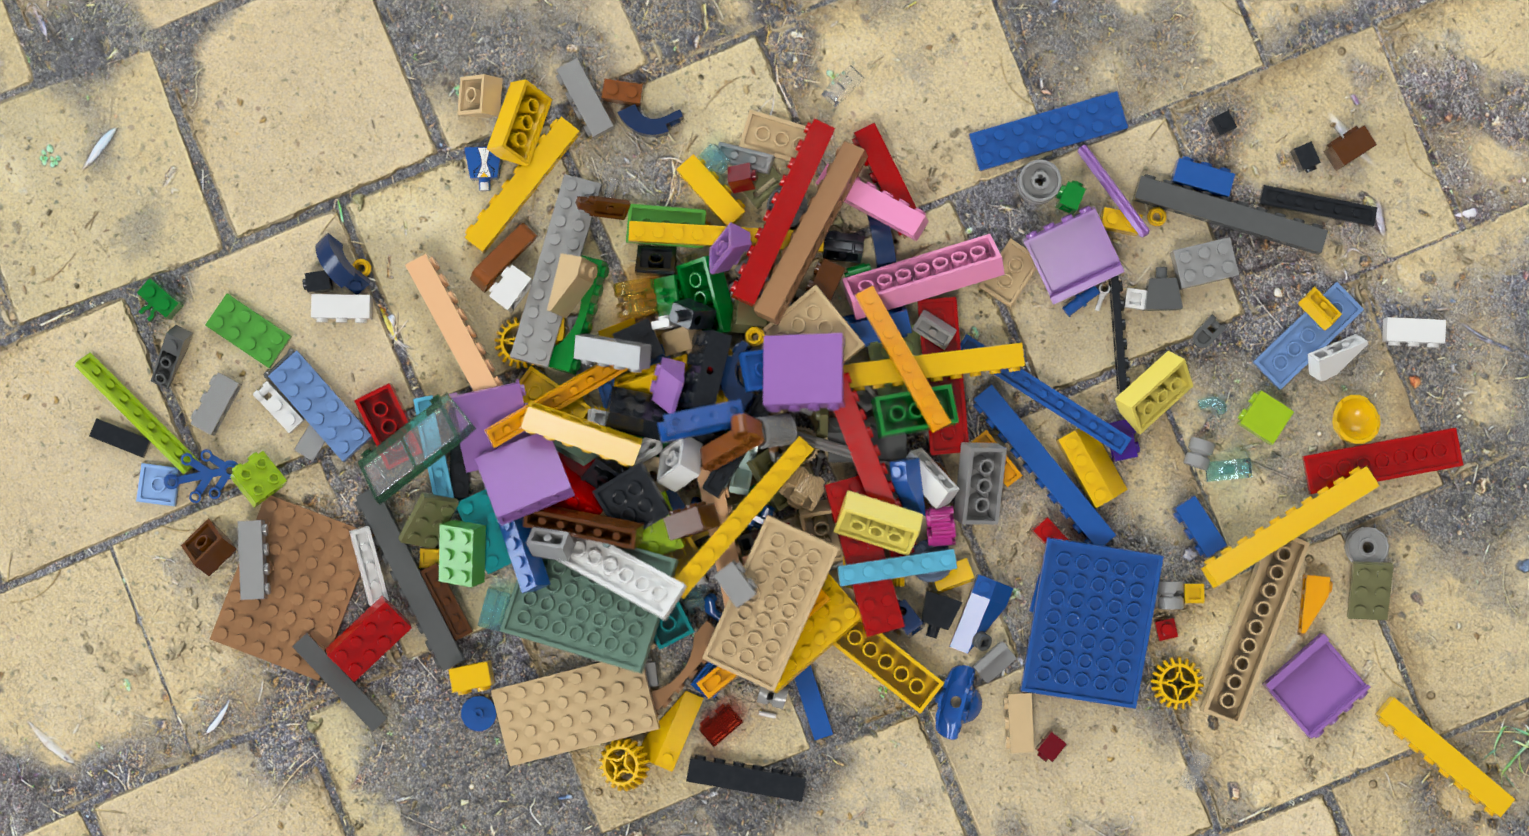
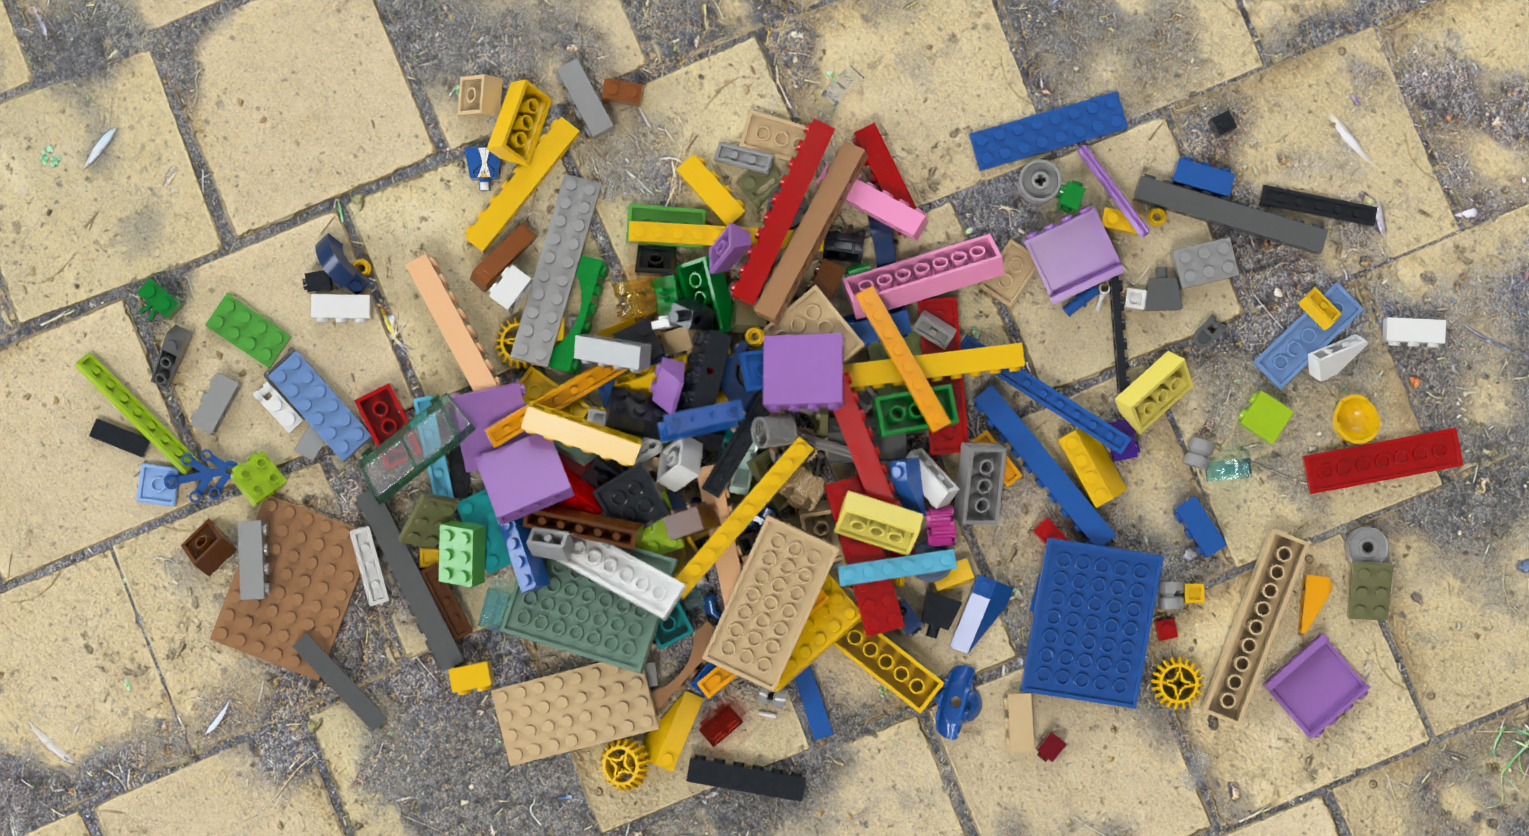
red brick [326,595,412,682] -> none
blue piece [461,696,497,731] -> none
tan slope [547,253,598,318] -> none
reddish brown hinge [575,196,631,220] -> none
dark blue arch [618,104,684,138] -> none
clear light blue brick [697,144,731,175] -> none
dark orange beam [700,414,764,471] -> none
light grey brick [714,560,758,608] -> none
dark red brick [727,162,758,194] -> none
dark grey bush [972,631,992,651] -> none
light grey panel [972,641,1016,683] -> none
clear light blue arm [1198,396,1227,415] -> none
yellow brick [1201,466,1379,589] -> none
black brick [1290,141,1321,174] -> none
reddish brown brick [1324,125,1377,171] -> none
yellow brick [1375,696,1516,818] -> none

